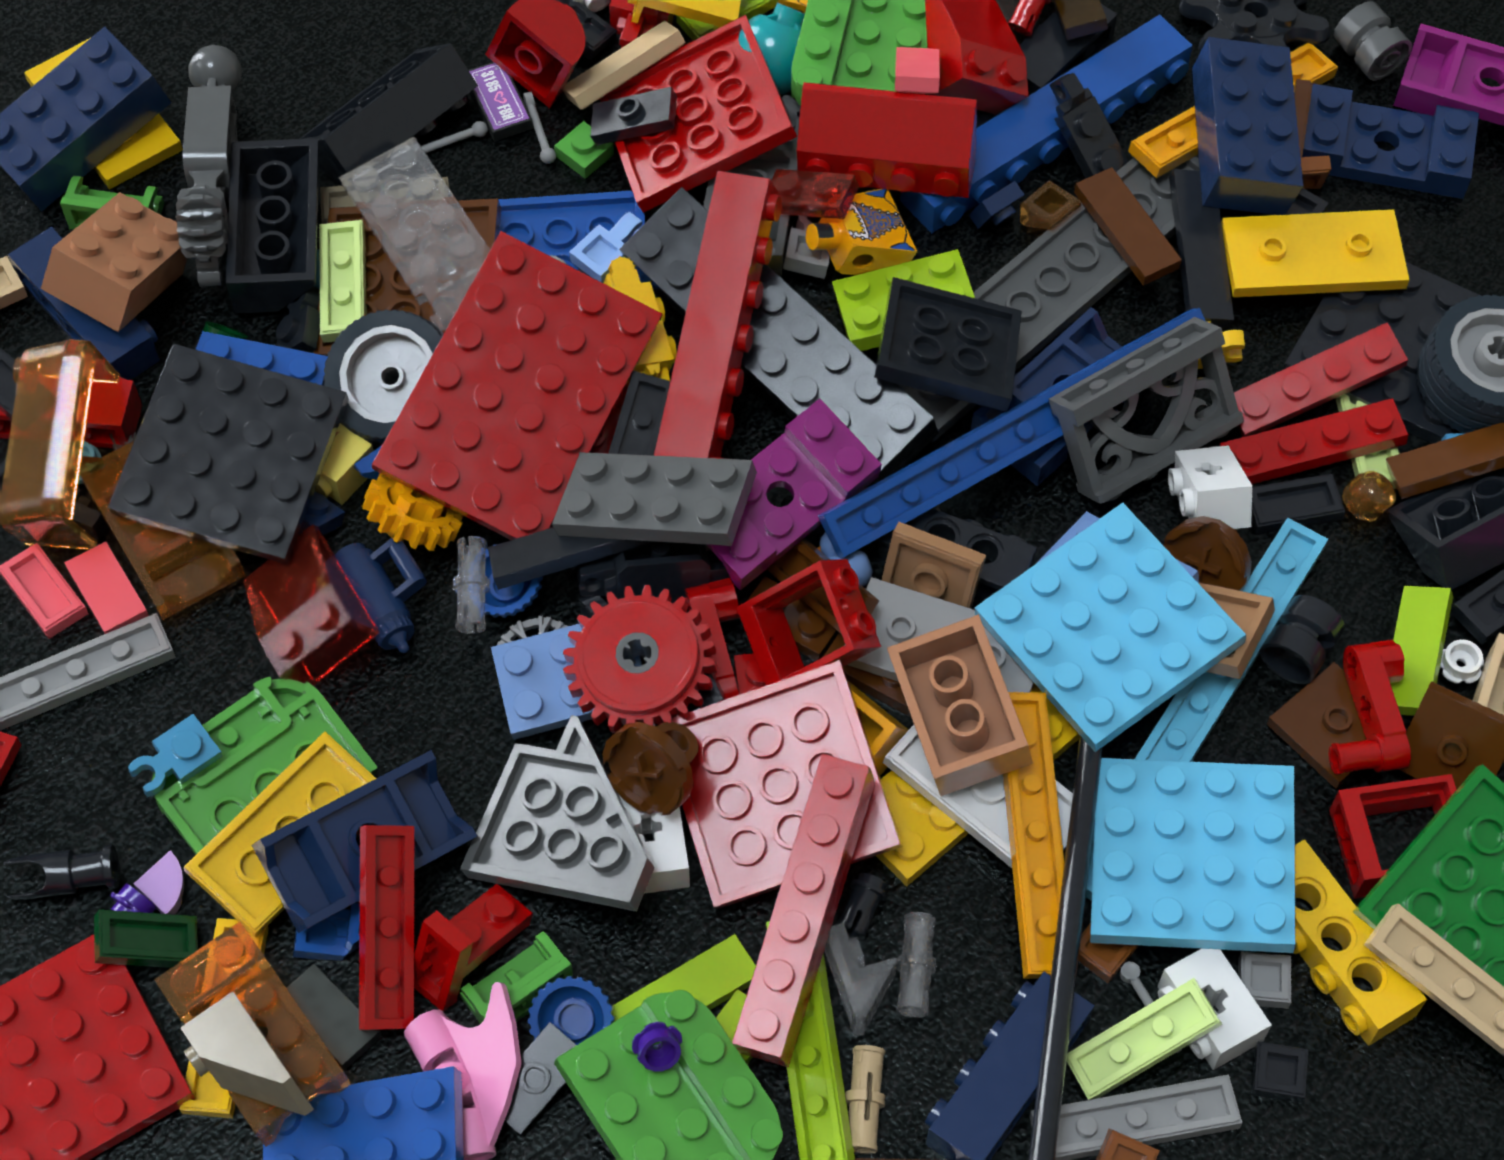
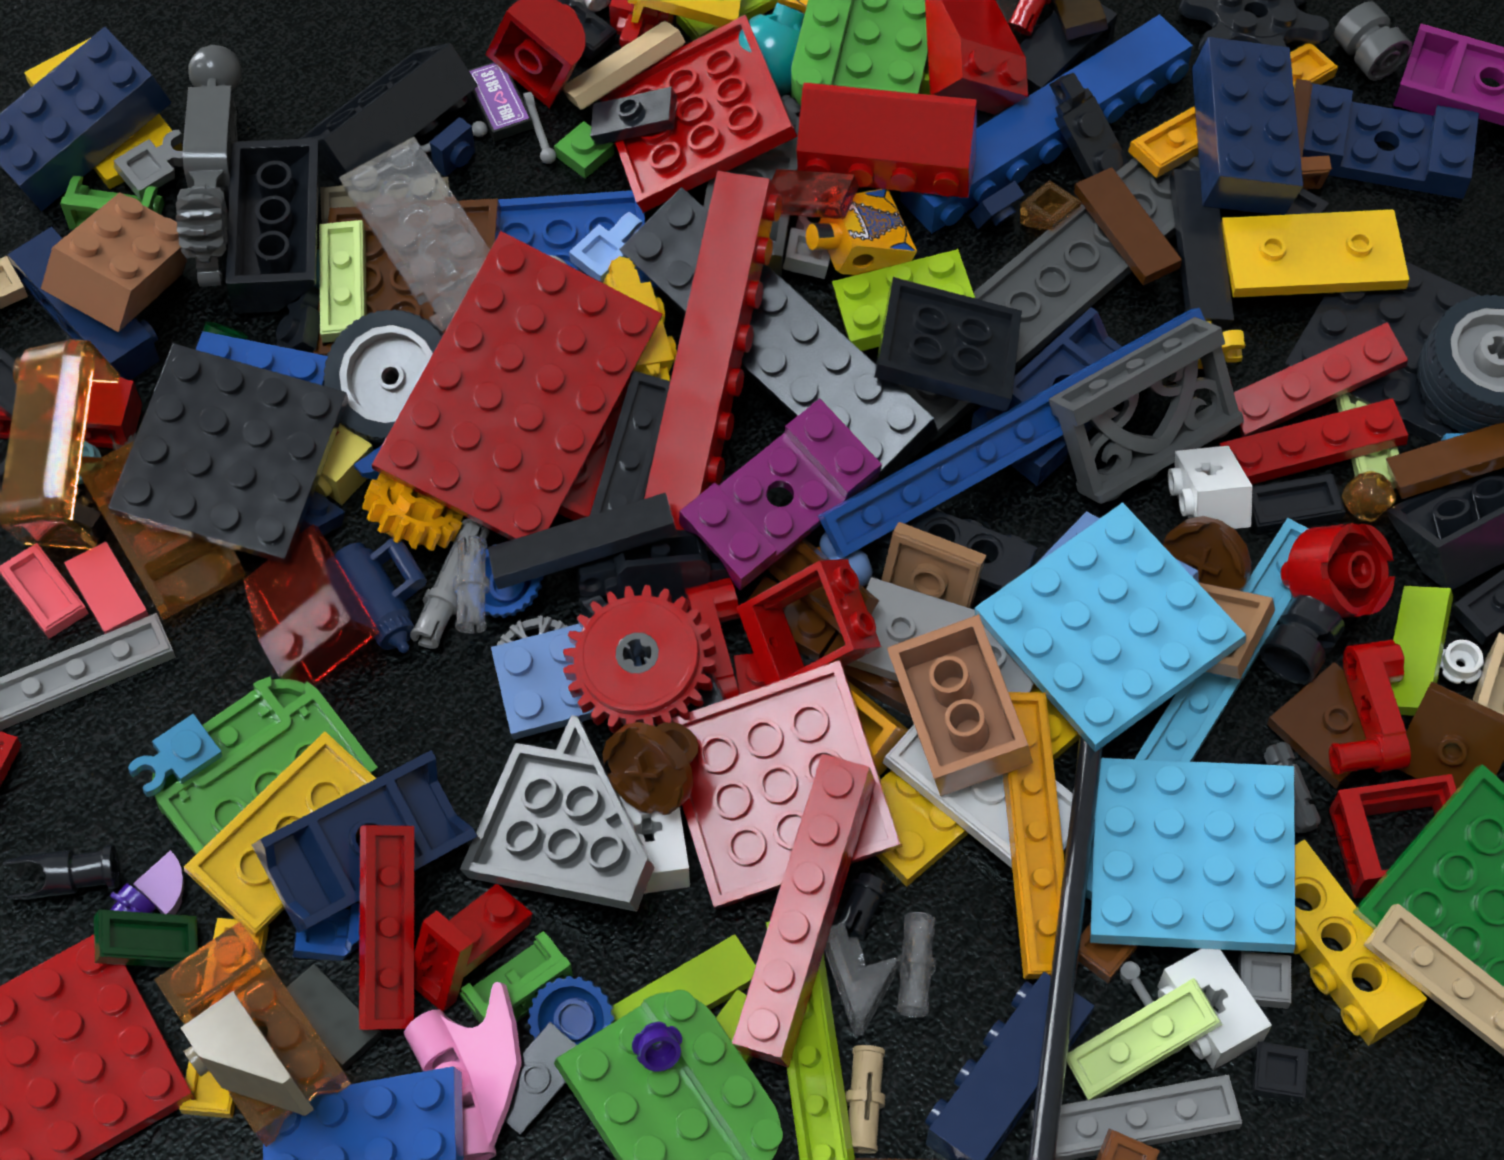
dark grey plate [552,452,757,546] -> none
coral tile [895,47,940,94] -> none
none -> light grey plate [114,130,183,199]
none -> light grey pin [410,519,490,649]
none -> dark blue plate [430,117,475,177]
none -> dark grey axle [1264,742,1321,834]
none -> red brick [1281,523,1395,618]

